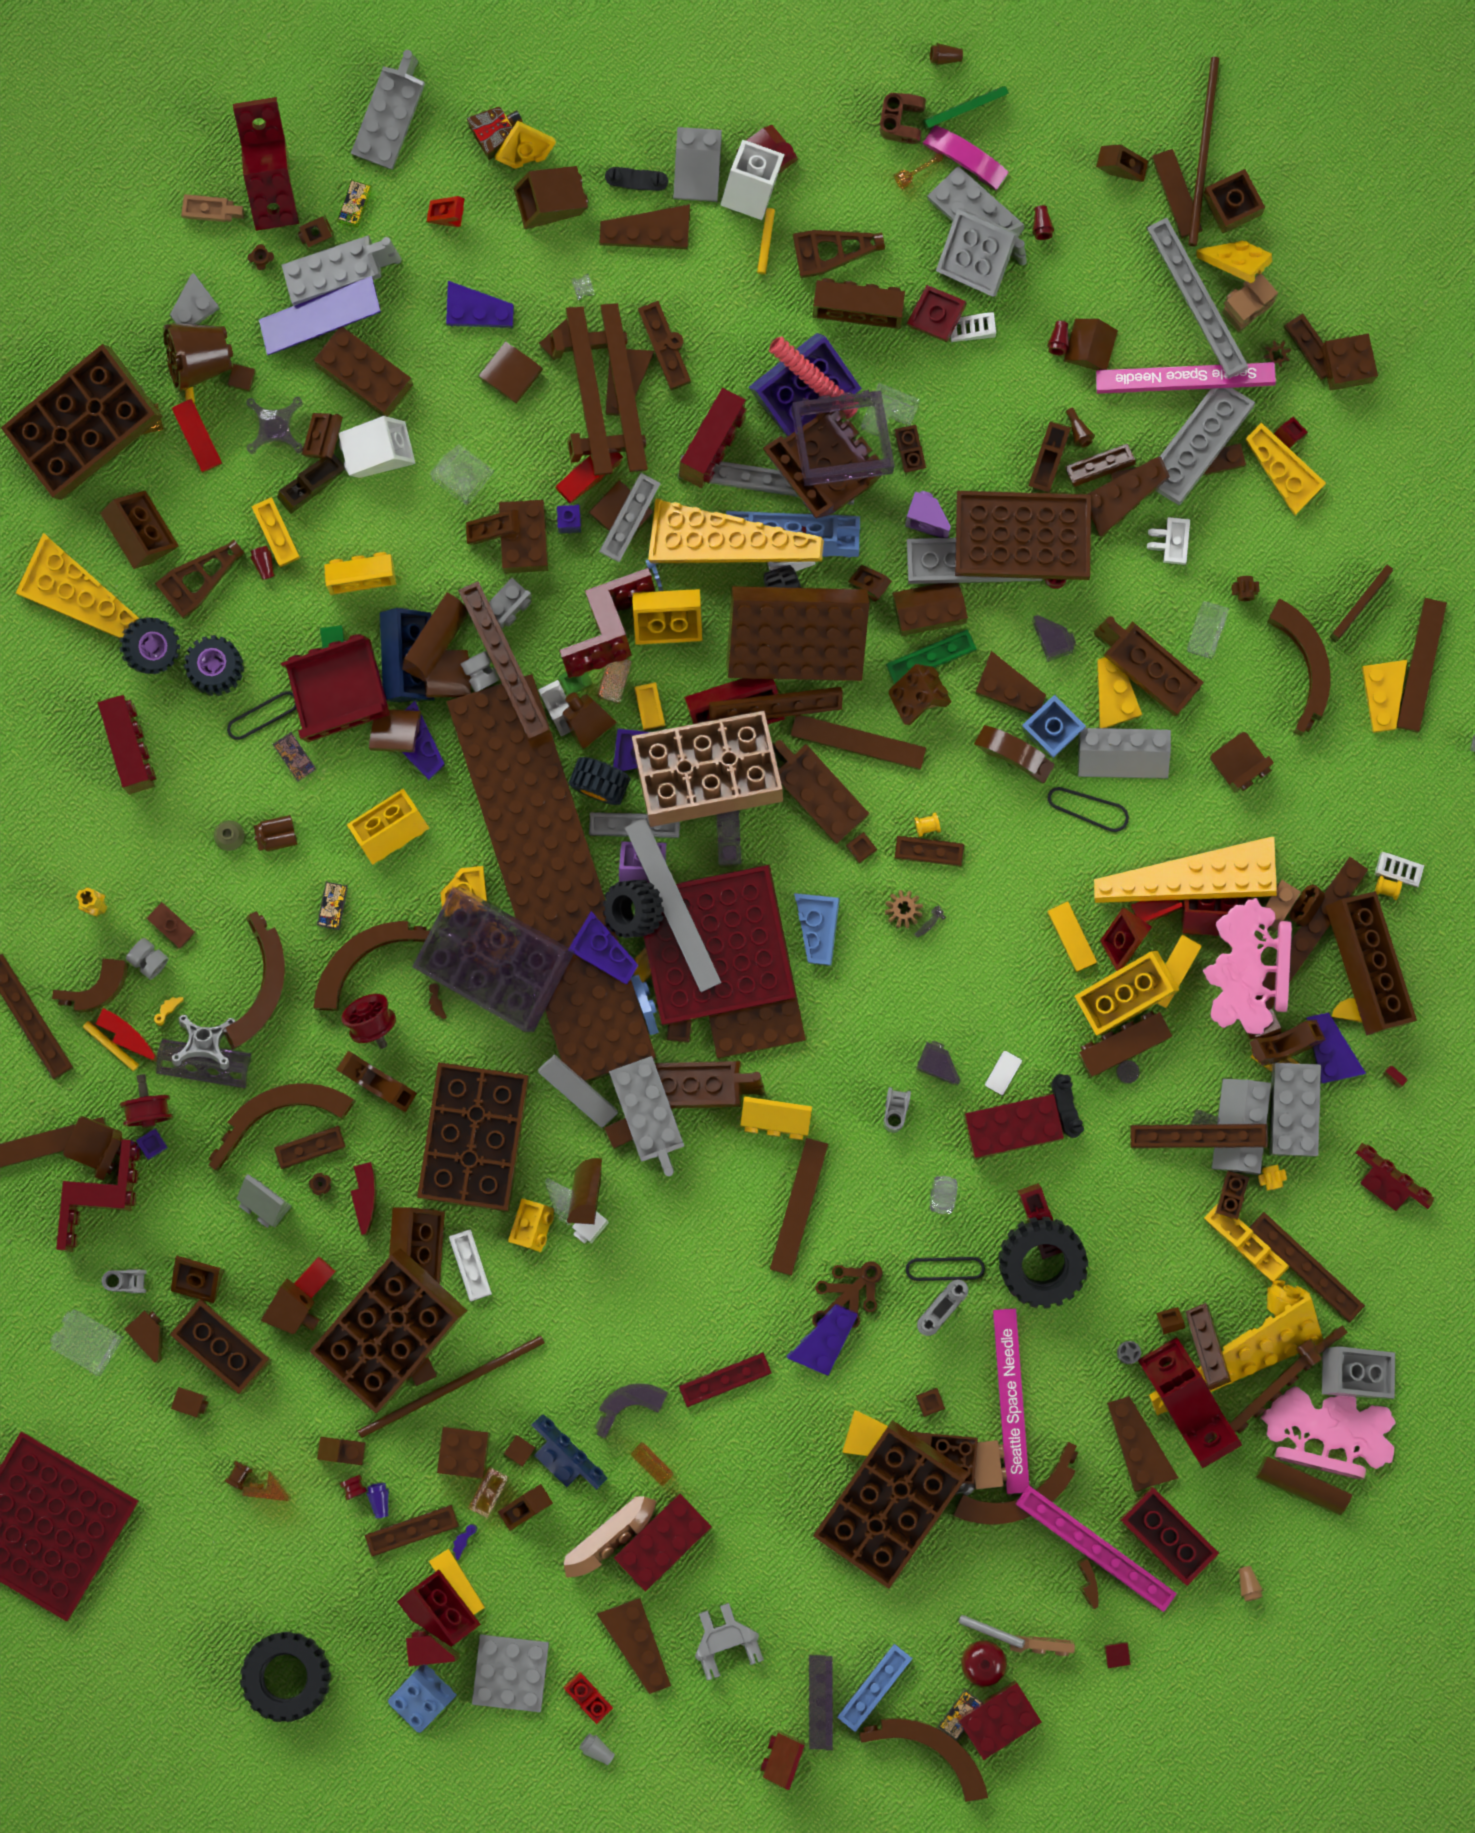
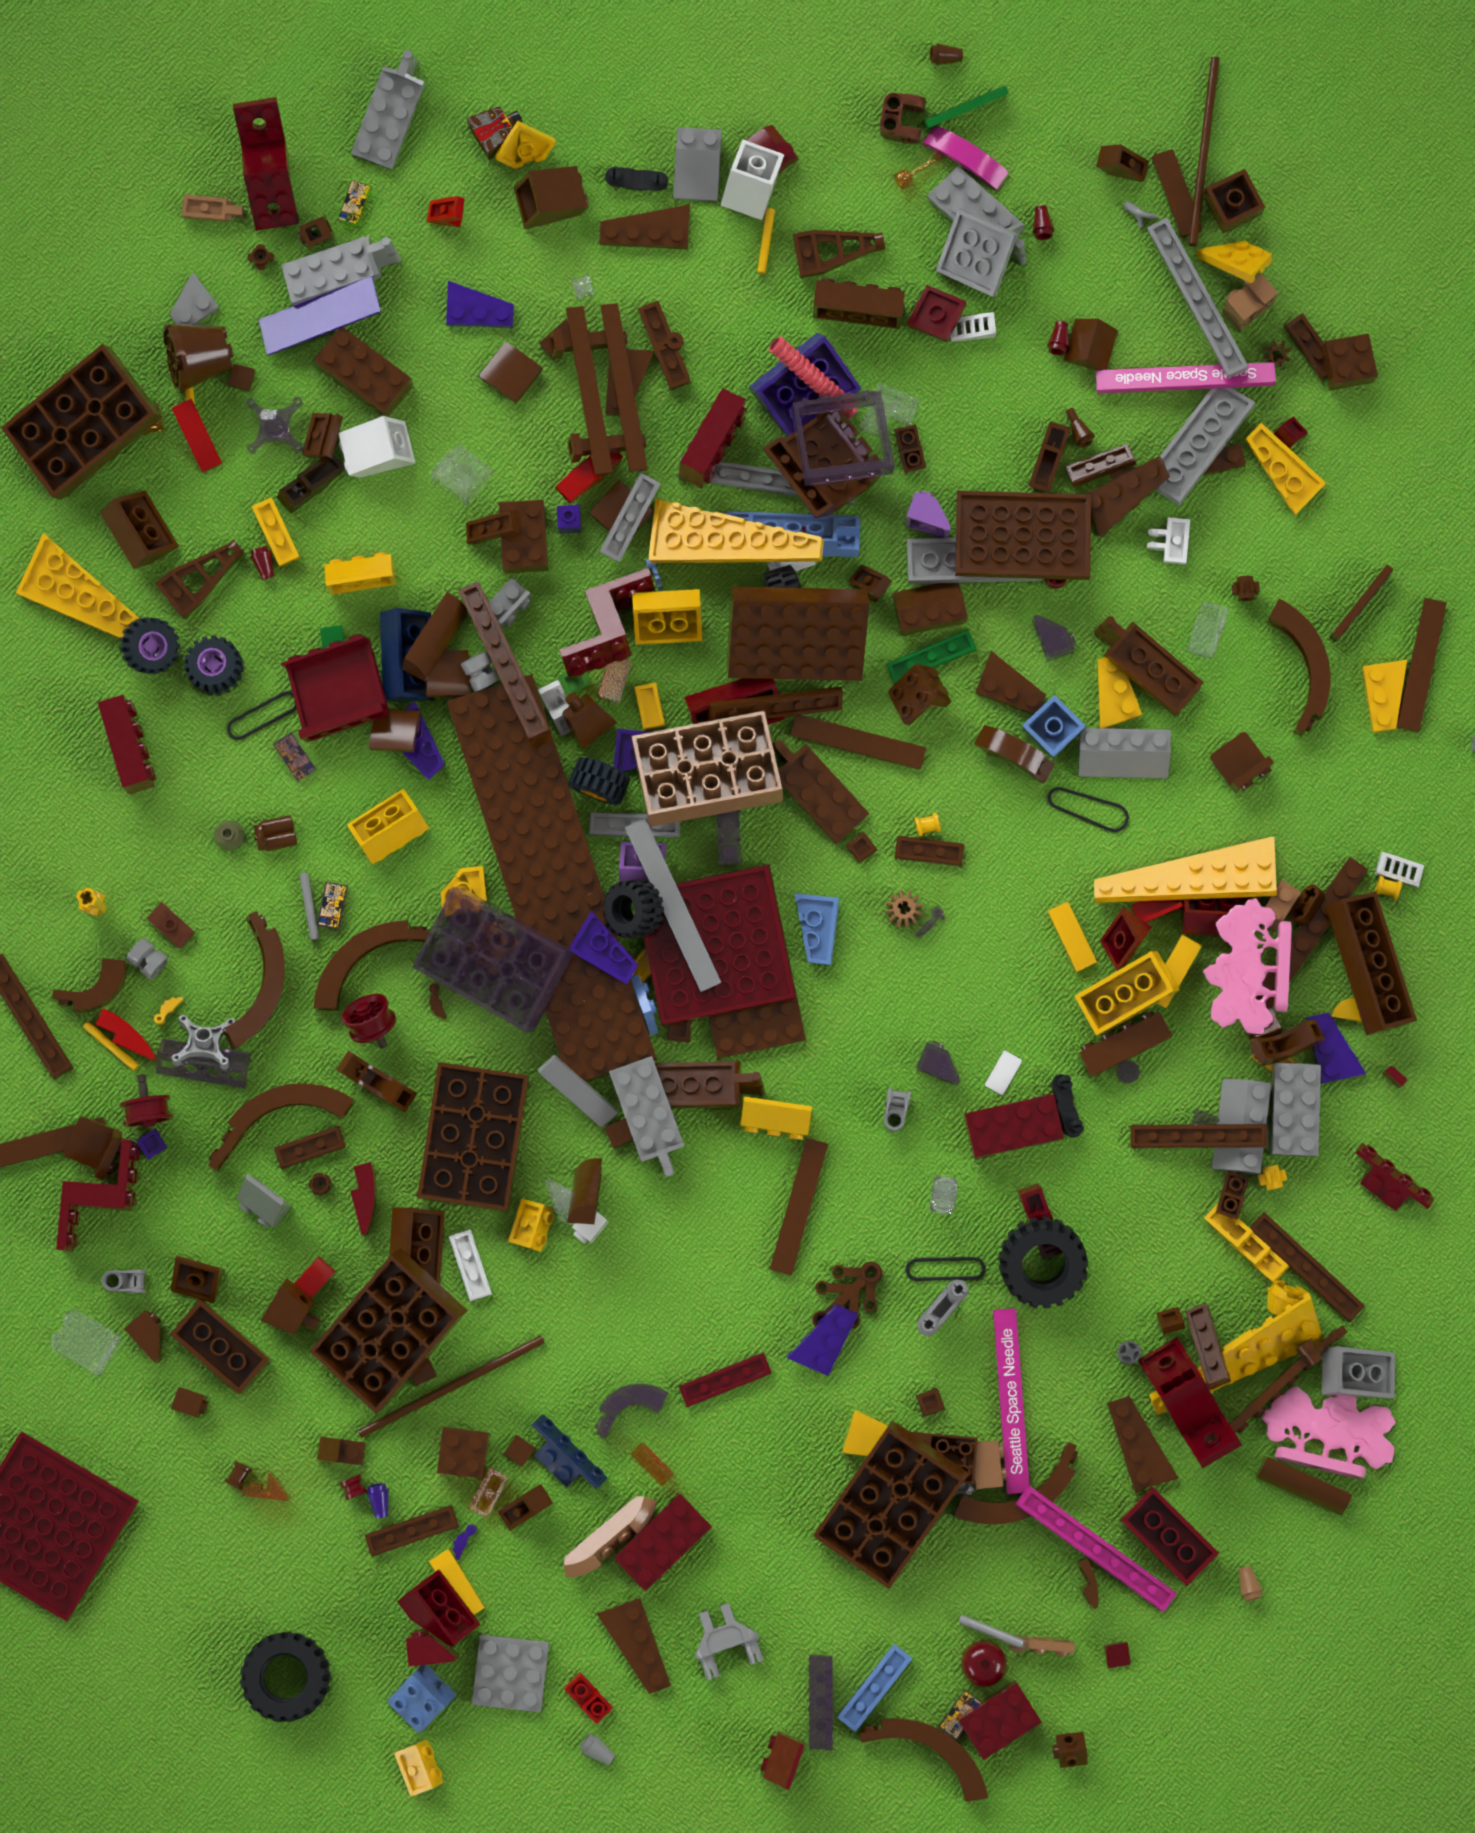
none -> light grey bar [299,873,319,940]
none -> yellow bracket [394,1740,443,1797]
none -> reddish brown brick [1052,1732,1088,1768]
none -> light grey bar [1123,201,1158,228]

